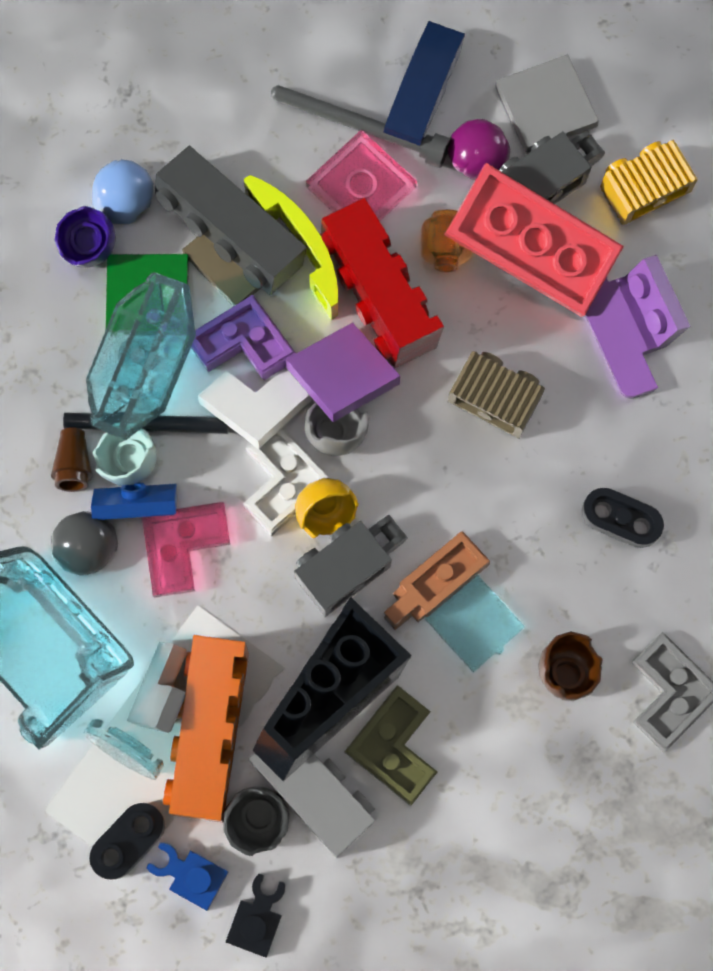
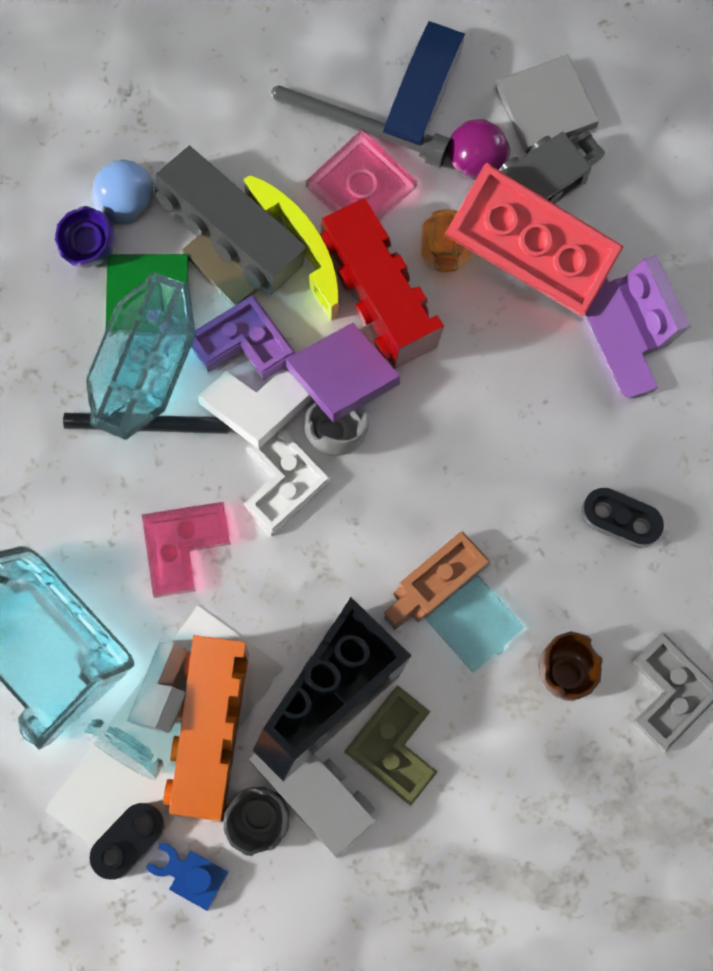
reddish brown cone [51,428,93,492] -> none
dark grey hair [51,511,118,576] -> none
blue plate [91,482,178,520] -> none
light aqua hair [93,424,157,486] -> none
black plate [225,874,286,958] -> none
dark grey brick [294,515,408,617] -> none
yellow hair [295,478,359,538] -> none
dark tan brick [447,351,545,439] -> none
yellow brick [600,140,698,225] -> none

